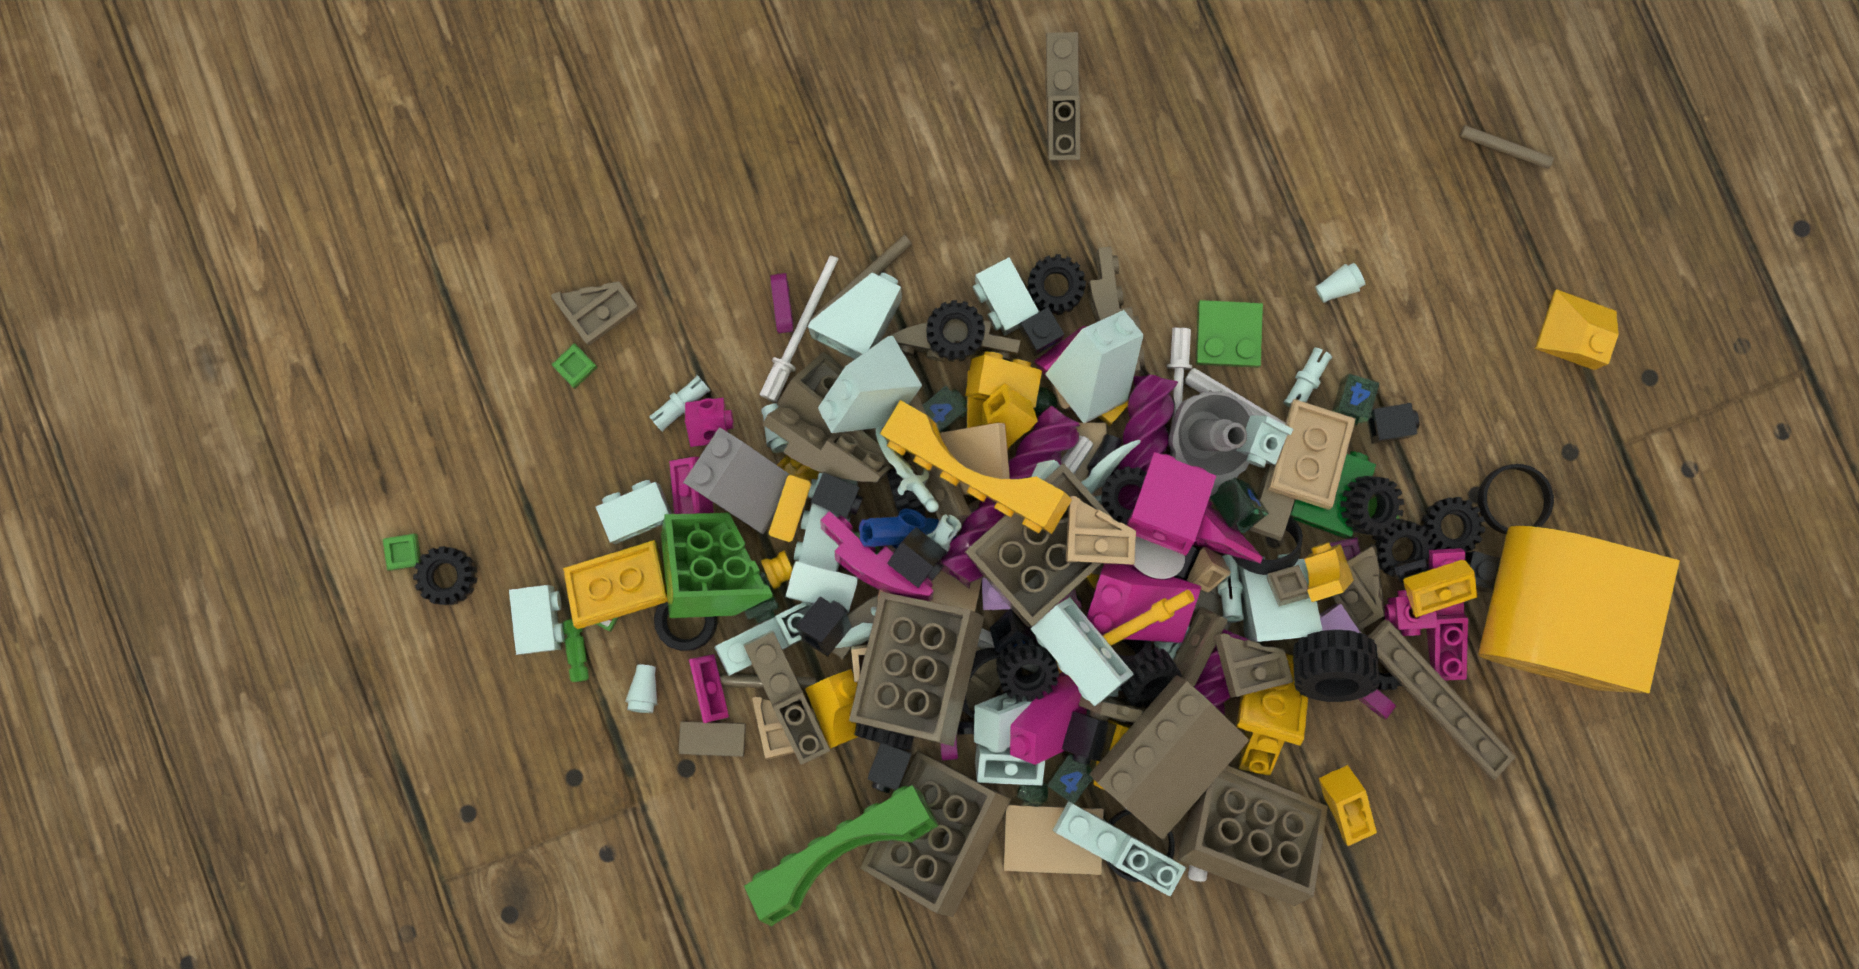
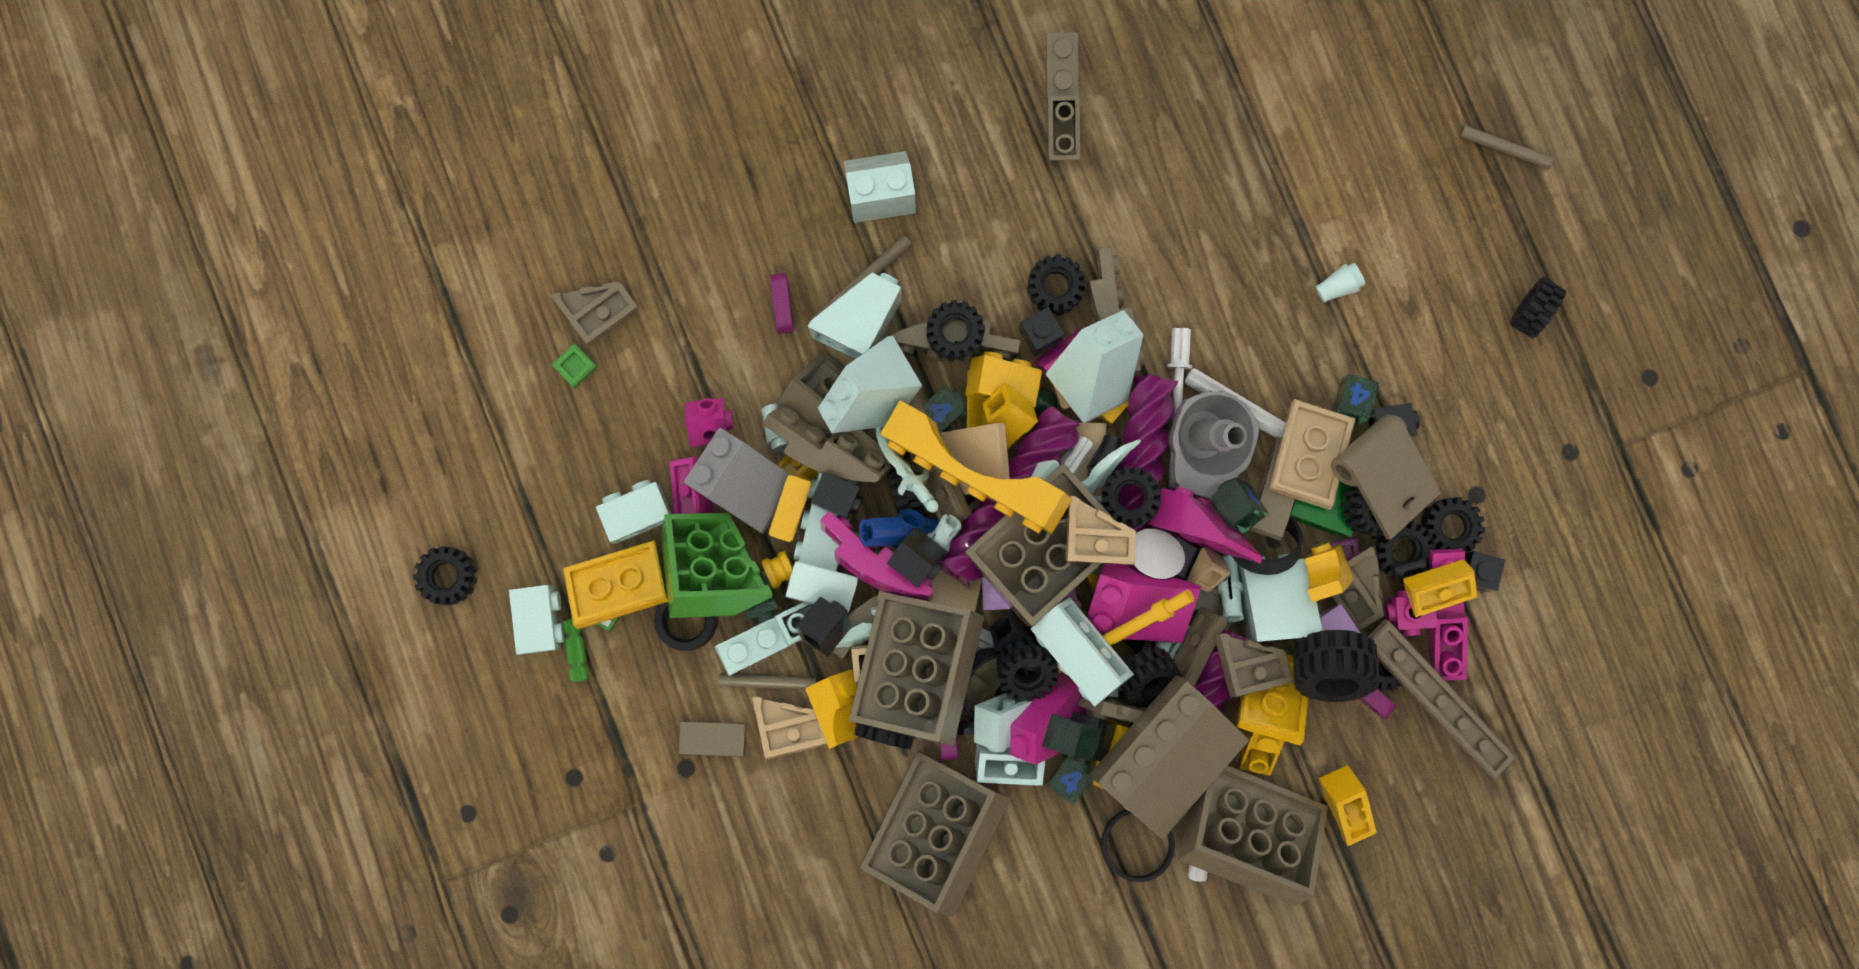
bright green tile [383,534,421,571] -> none
light aqua cone [625,665,658,713] -> none
light aqua pin [649,375,711,432] -> none
dark pink slope [689,654,729,723] -> none
dark tan slope [743,630,830,765] -> none
bright green arch [744,785,939,926] -> none
white piece [759,255,838,402] -> none
black brick [867,743,912,793] -> none
light aqua brick [972,257,1039,336] -> none
tan tile [1003,804,1104,875] -> none
clear green plate [1015,782,1048,807] -> none
light aqua slope [1053,801,1186,897] -> none
dark pink panel [1126,452,1216,555] -> none
bright green plate [1196,300,1263,368] -> none
light aqua brick [1236,415,1293,468] -> none
dark tan tile [1267,565,1310,606] -> none
light aqua pin [1284,347,1332,408] -> none
black tyre [1478,464,1554,534] -> none
yellow brick [1478,526,1680,693] -> none
yellow slope [1535,289,1619,370] -> none
none -> light aqua slope [844,151,916,223]
none -> brick [1042,714,1102,761]
none -> dark tan door [1331,414,1441,540]
none -> black tyre [1510,277,1567,339]

